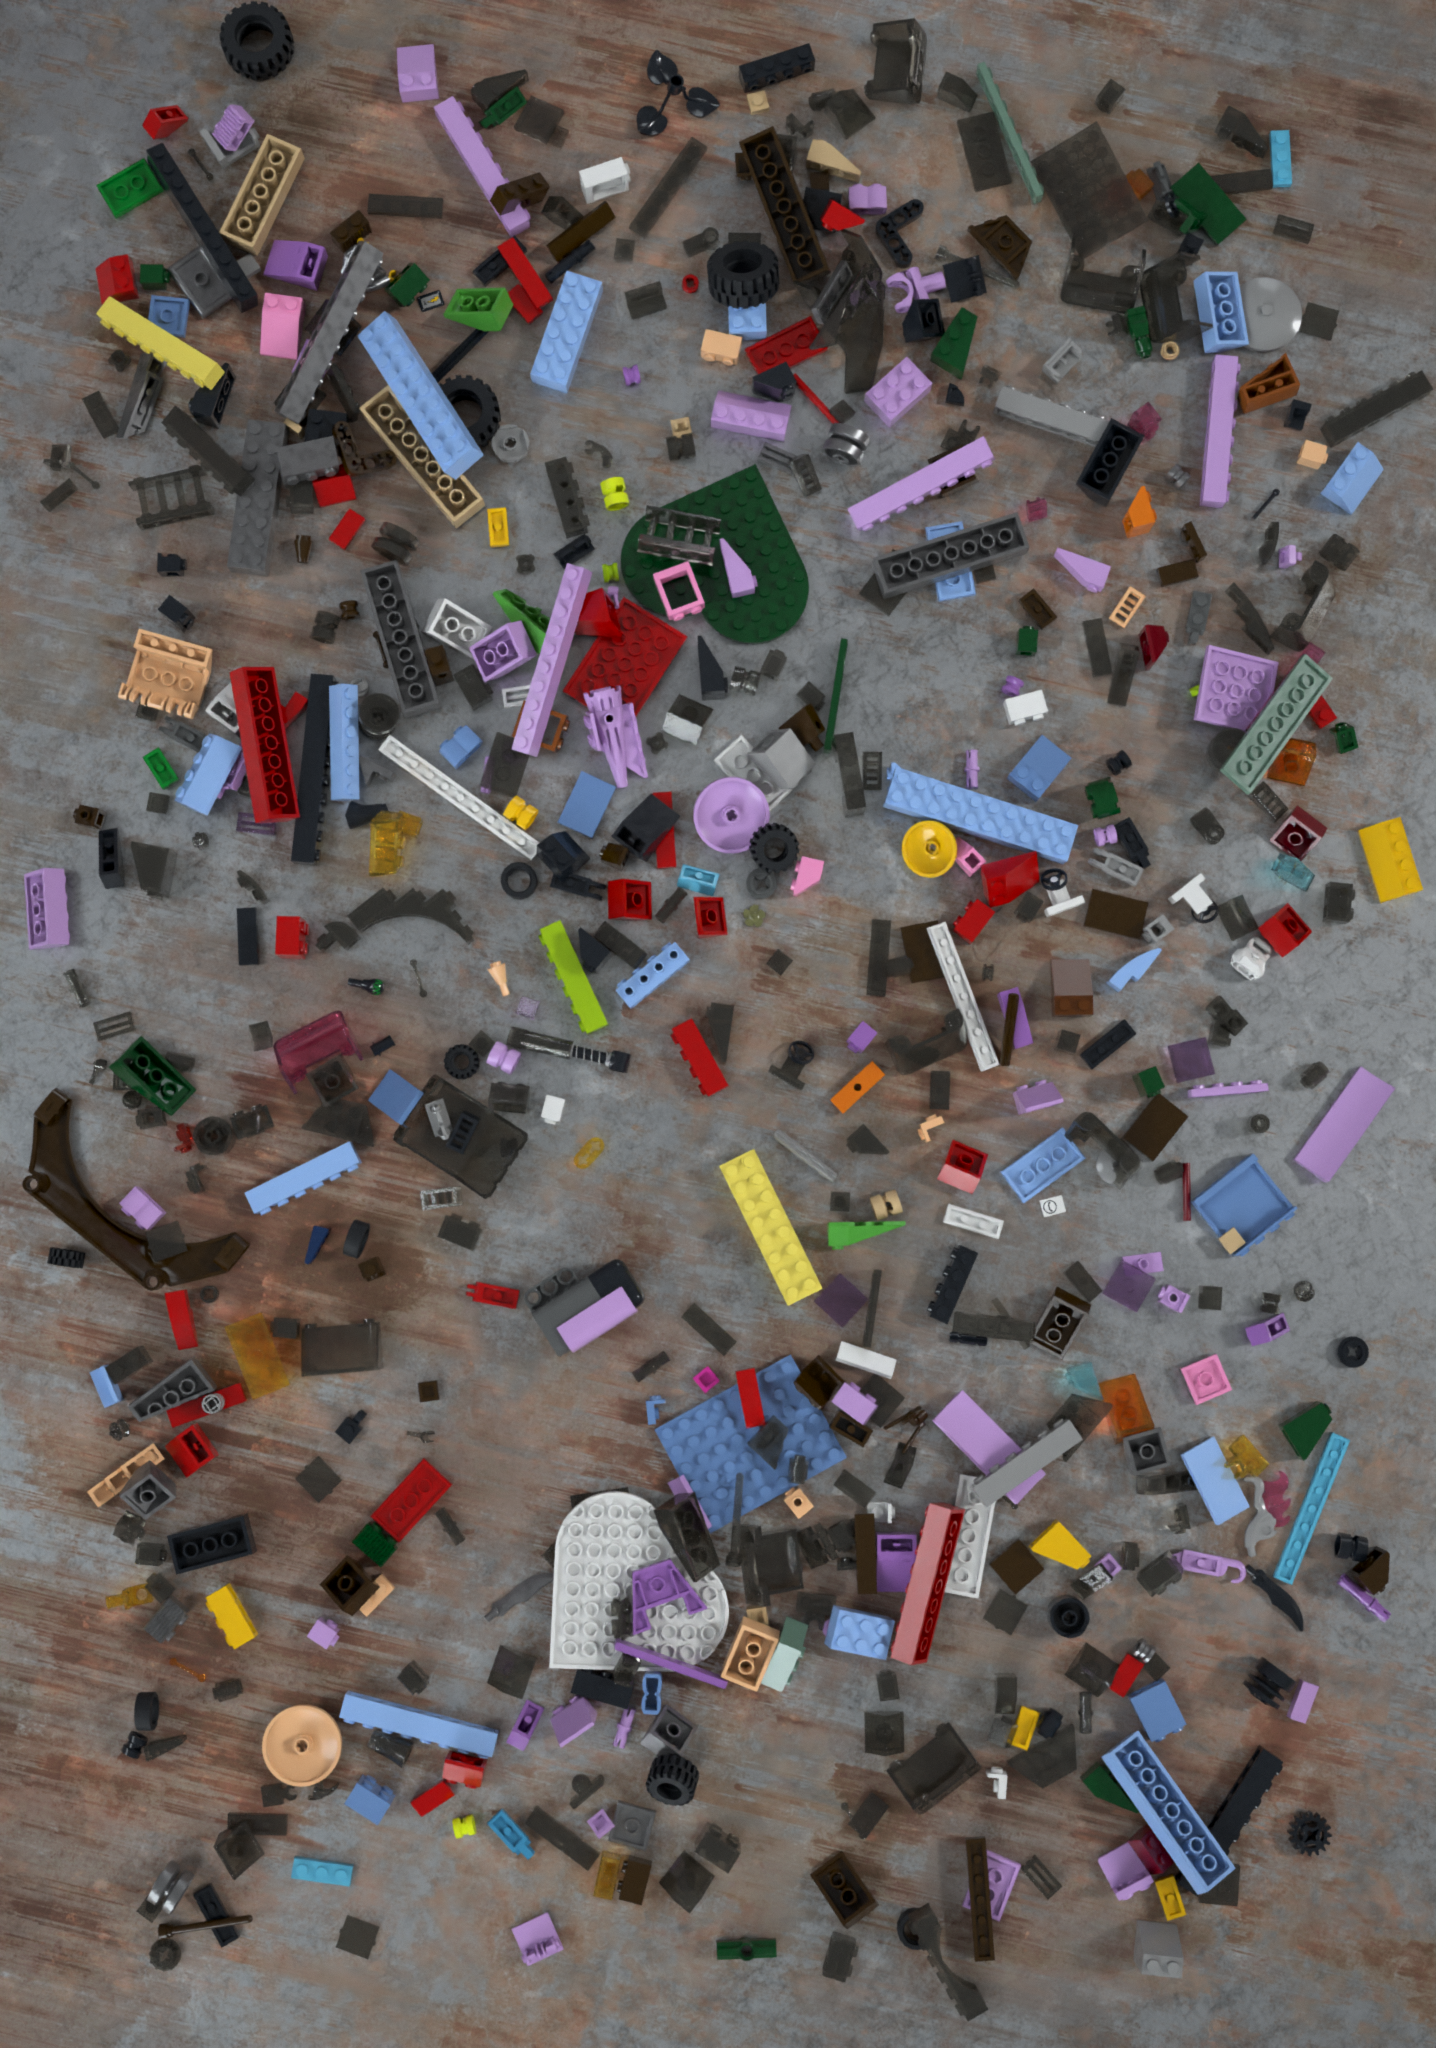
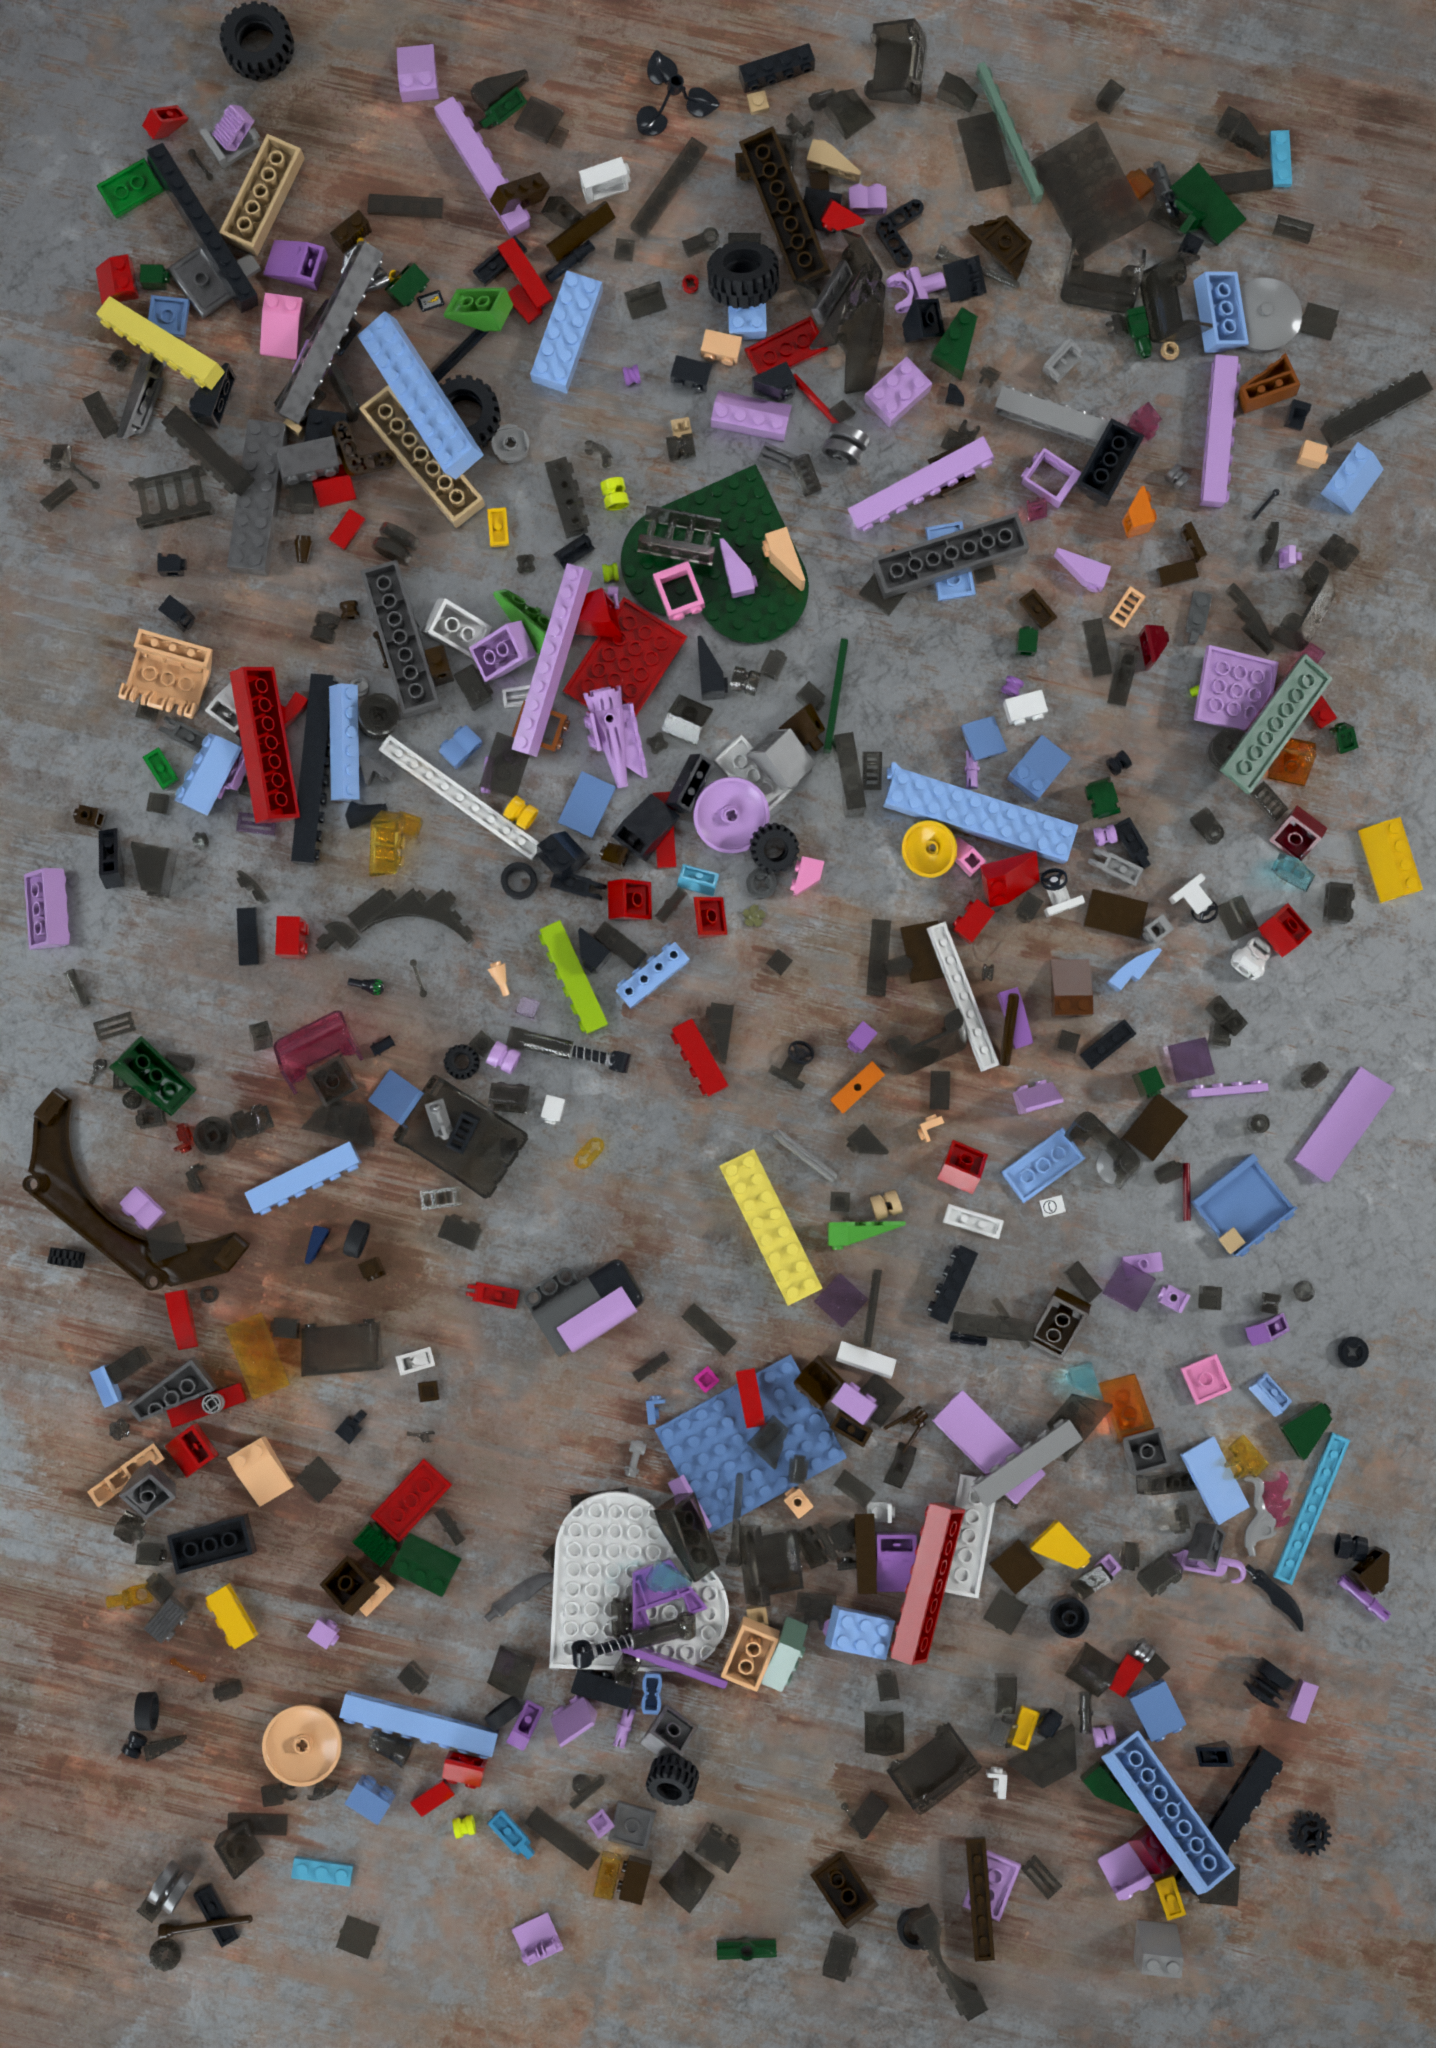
none -> light nougat slope [227,1436,294,1507]
none -> dark green slope [390,1533,462,1597]
none -> white slope [396,1347,435,1376]
none -> black tyre [484,1695,523,1731]
none -> piece [571,1611,697,1669]
none -> light grey bar [624,1439,647,1478]
none -> clear light blue slope [645,1558,692,1593]
none -> black brick [665,754,715,813]
none -> black brick [670,355,712,393]
none -> light nougat slope [762,527,805,591]
none -> medium blue slope [961,716,1008,762]
none -> lavender window [1021,448,1082,508]
none -> lavender wheel [1092,1725,1116,1748]
none -> flat silver panel [1187,1523,1226,1569]
none -> black slope [1195,1740,1235,1767]
none -> light blue slope [1249,1372,1292,1417]

